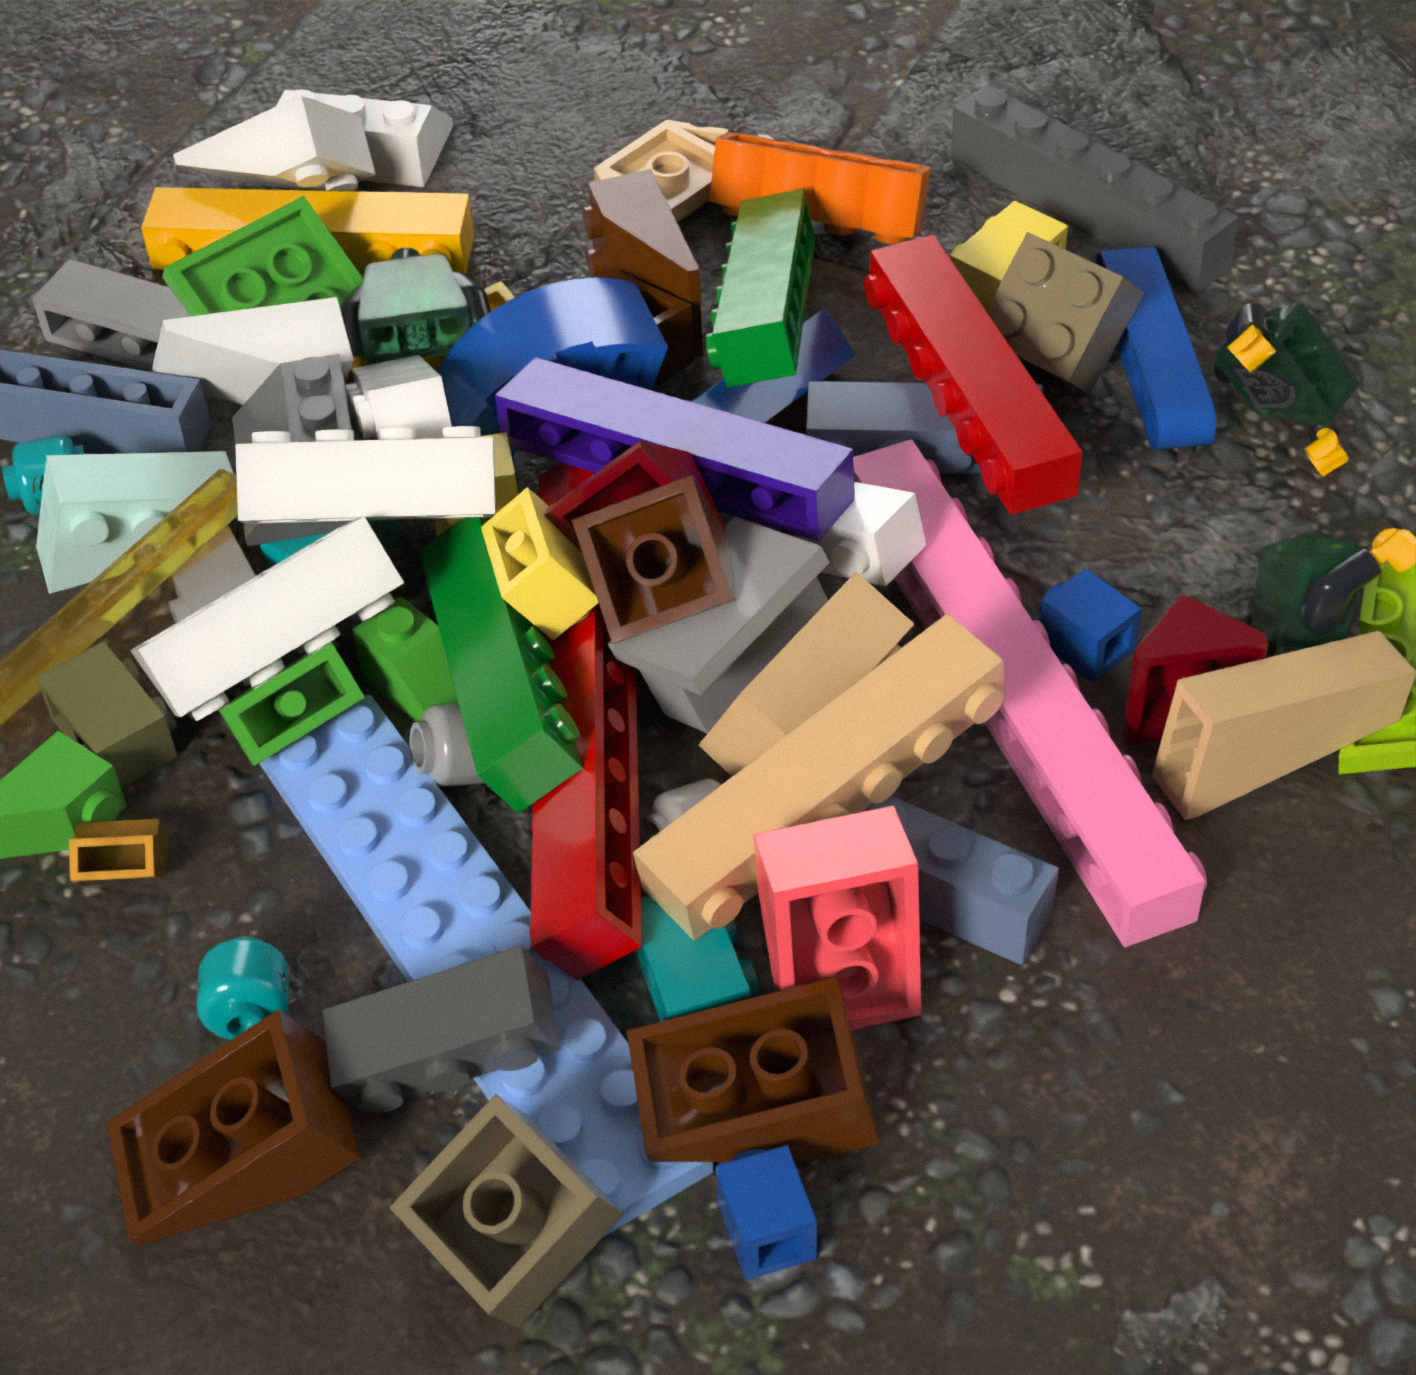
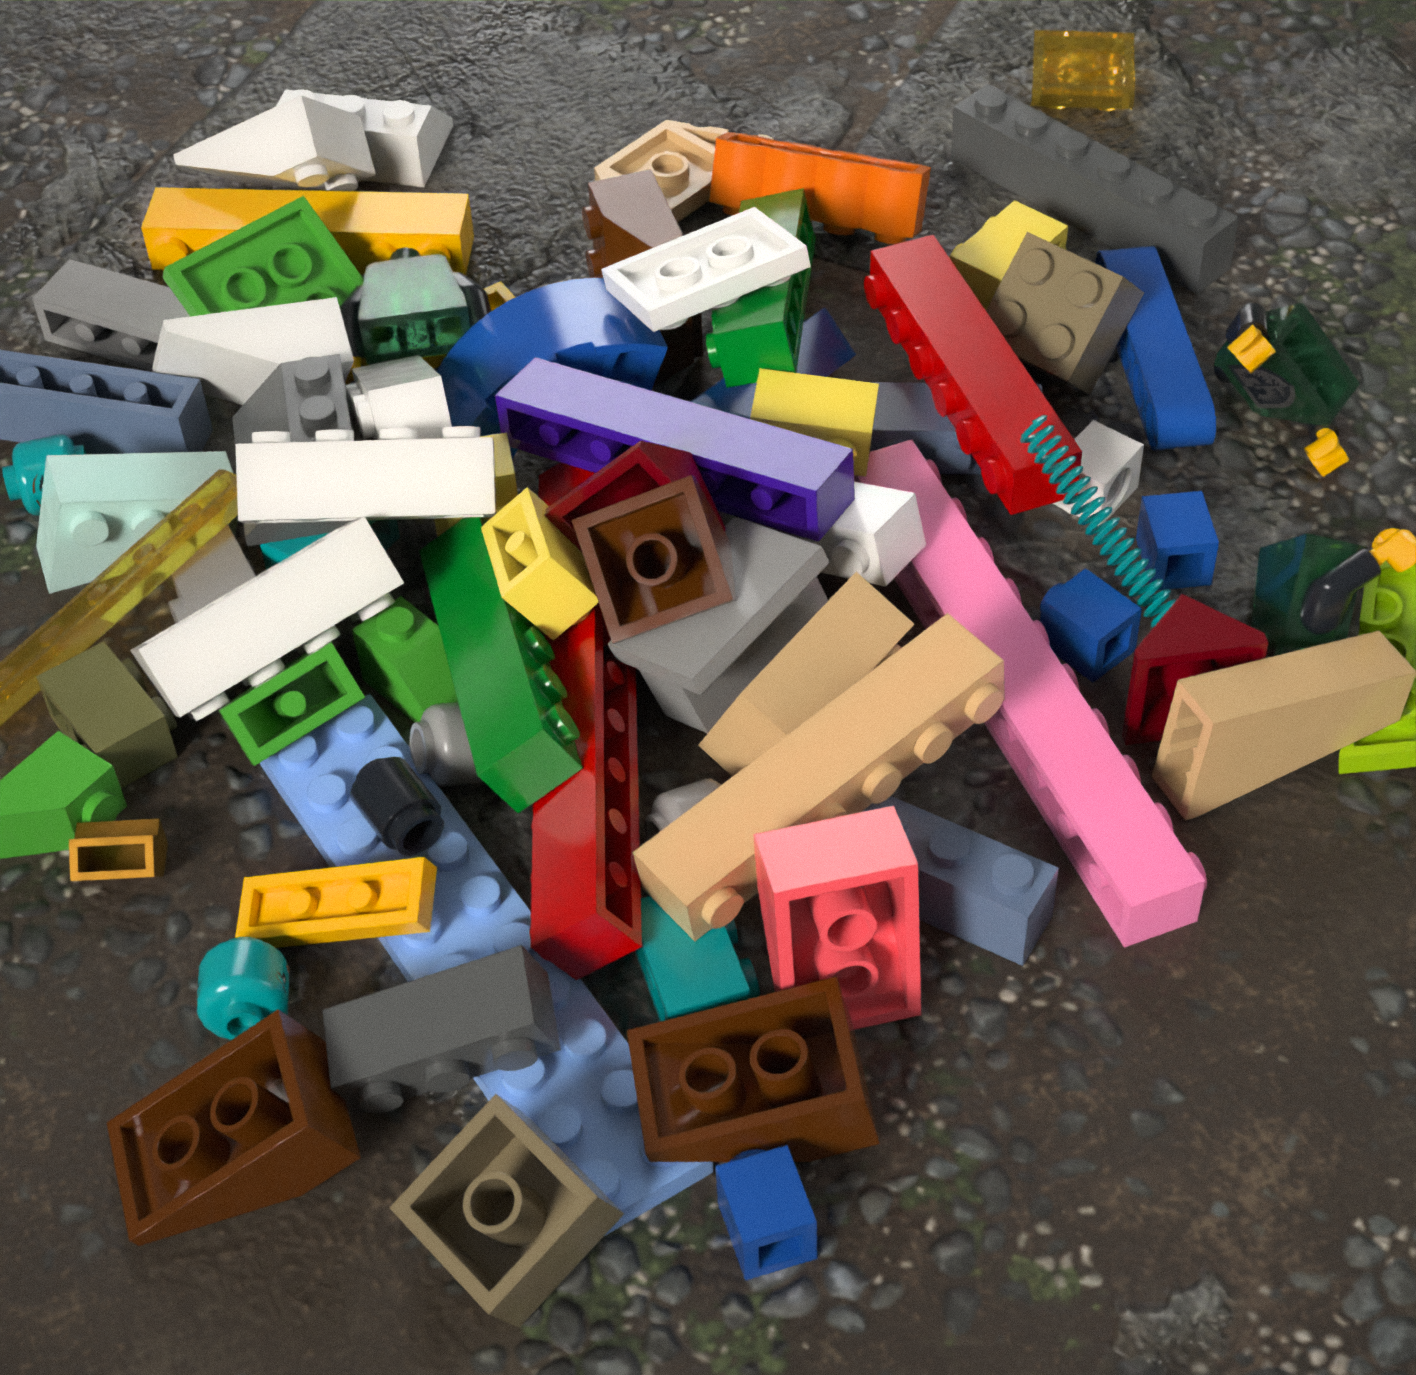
none -> yellow plate [235,857,437,948]
none -> black brick [350,757,444,856]
none -> white plate [601,207,811,332]
none -> light yellow brick [750,368,879,477]
none -> teal piece [1020,415,1176,628]
none -> clear yellow plate [1031,30,1135,111]
none -> white brick [1052,420,1144,526]
none -> blue brick [1136,491,1219,590]

